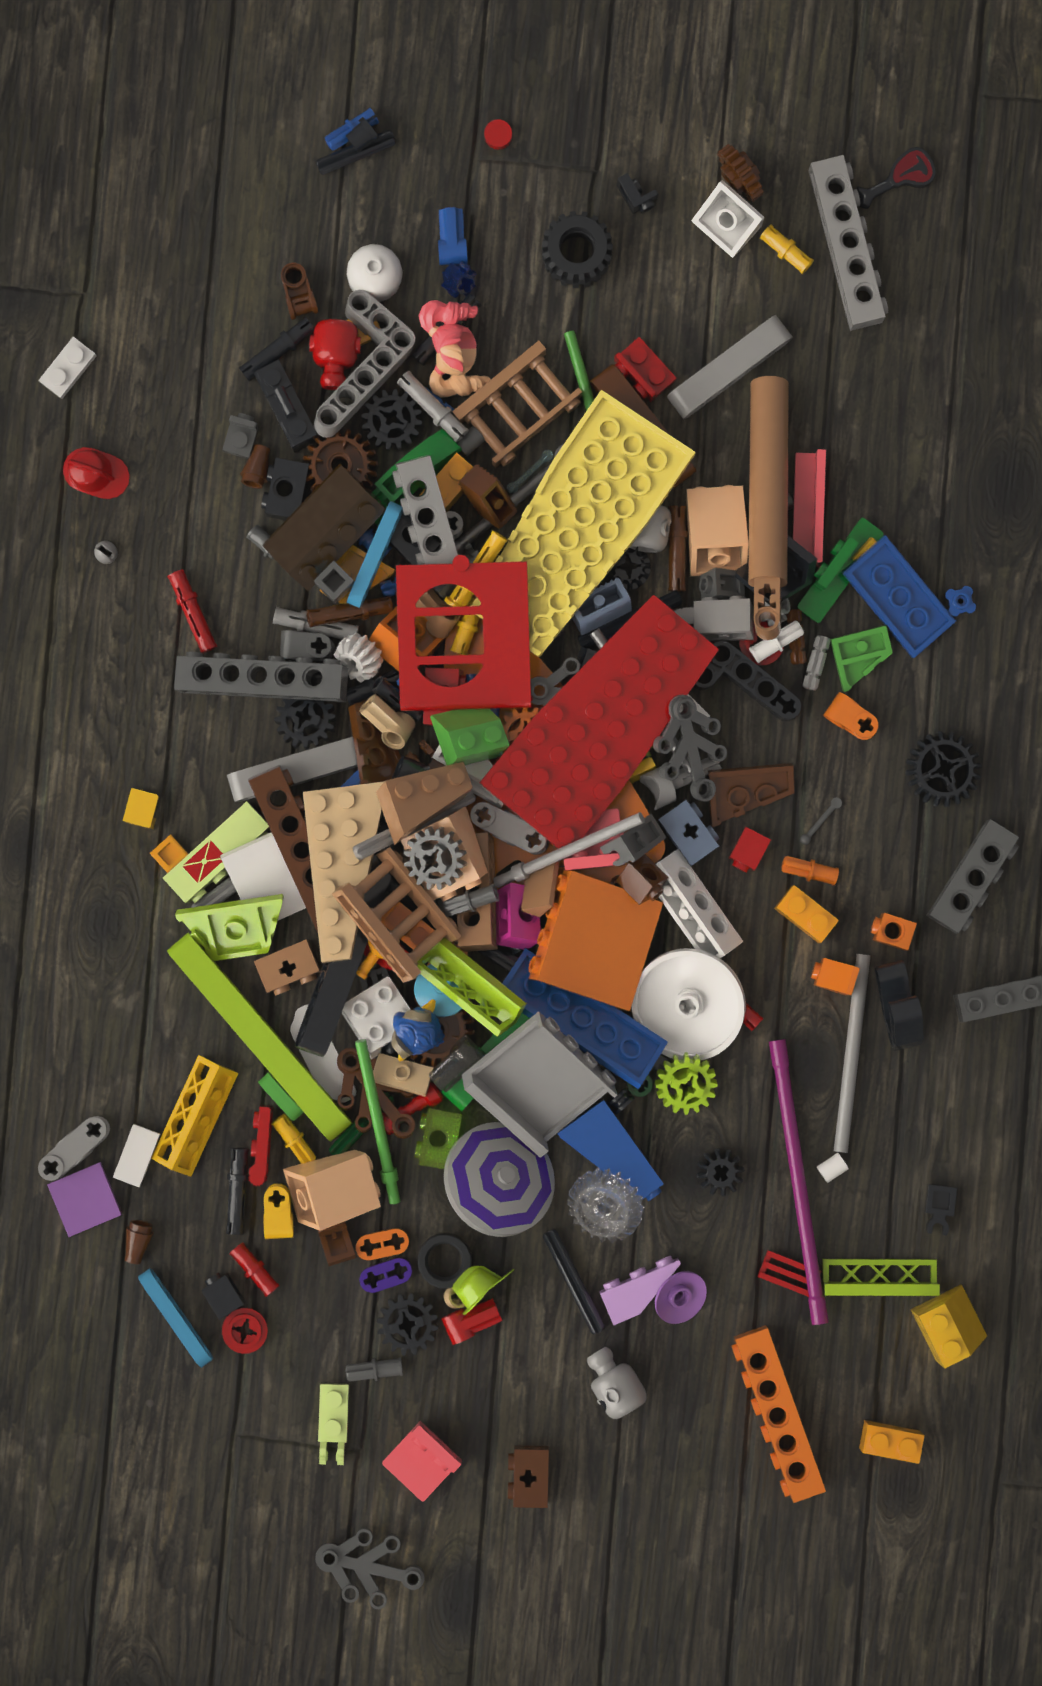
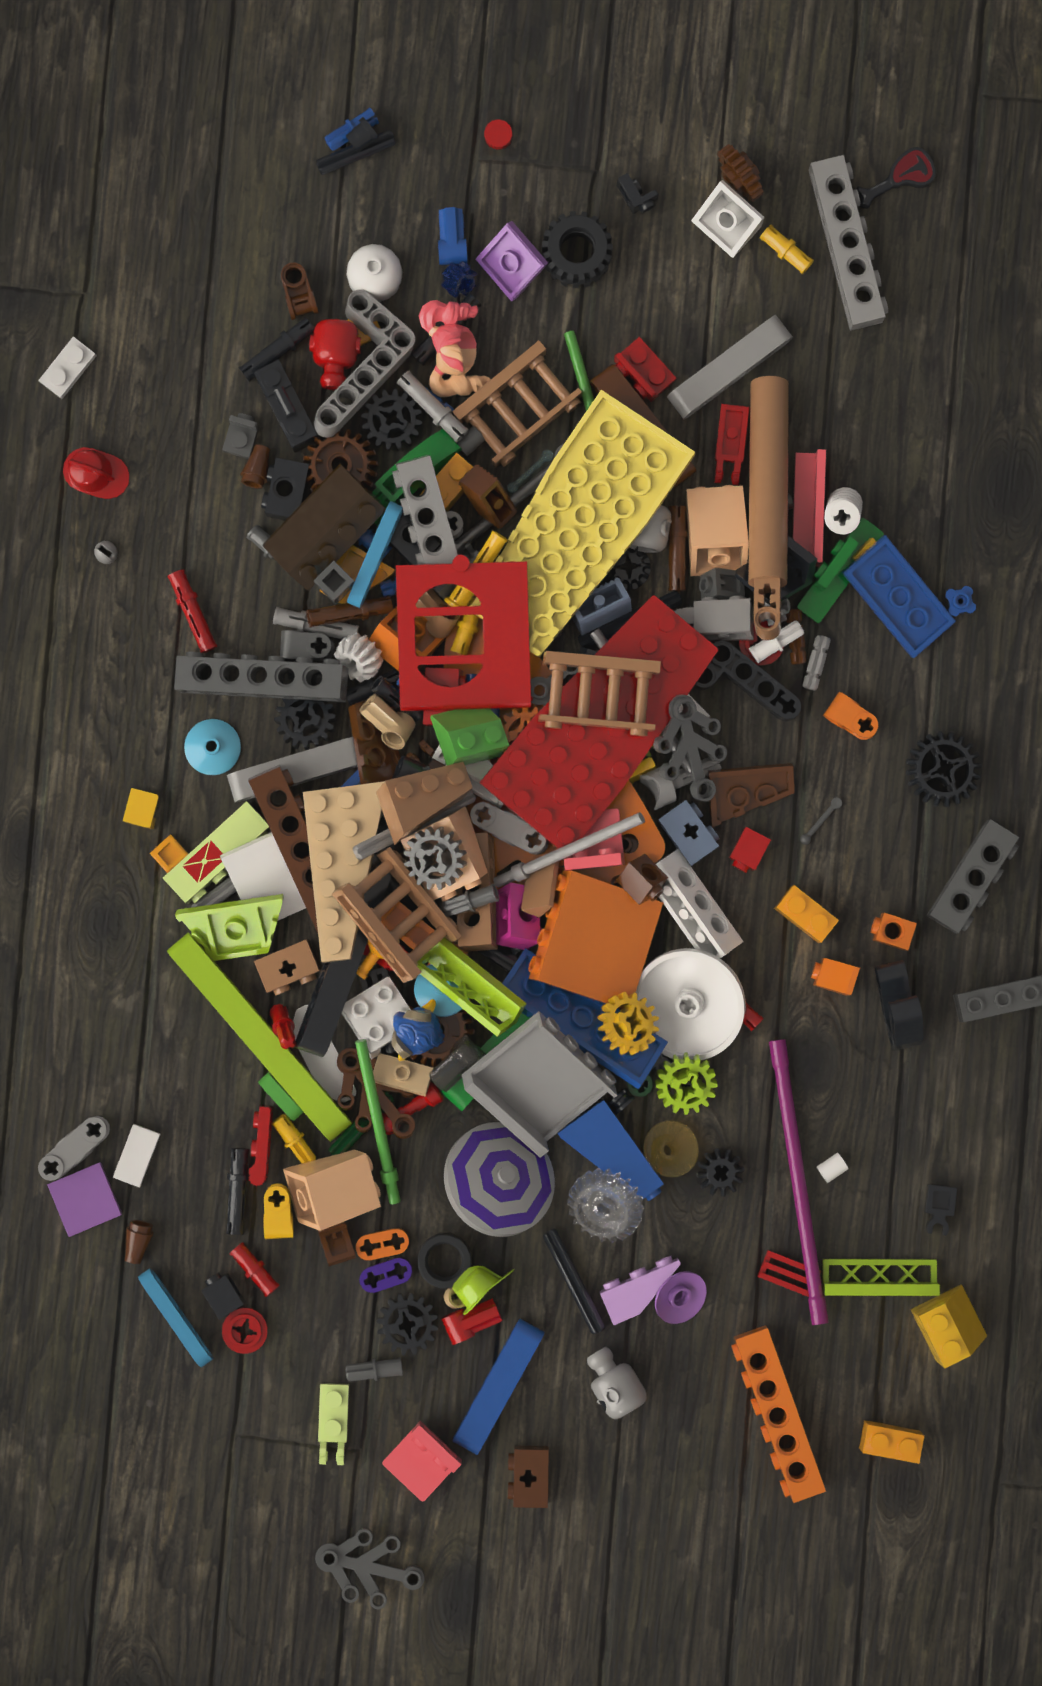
yellow fence [151,1055,239,1177] -> none
clear neon green brick [414,1108,463,1169] -> none
dark grey hinge [600,814,666,866] -> none
orange axle [781,856,839,886] -> none
bright green wing [830,625,893,692] -> none
light grey piece [834,954,871,1153] -> none
none -> medium azure dish [184,719,241,775]
none -> red axle [270,1004,296,1049]
none -> blue beam [452,1318,545,1455]
none -> medium lavender tile [475,221,549,301]
none -> medium nougat fence [538,651,661,736]
none -> yellow gear [597,992,659,1055]
none -> clear yellow dish [644,1120,699,1178]
none -> red hinge [714,404,749,485]
none -> white piece [824,487,863,534]

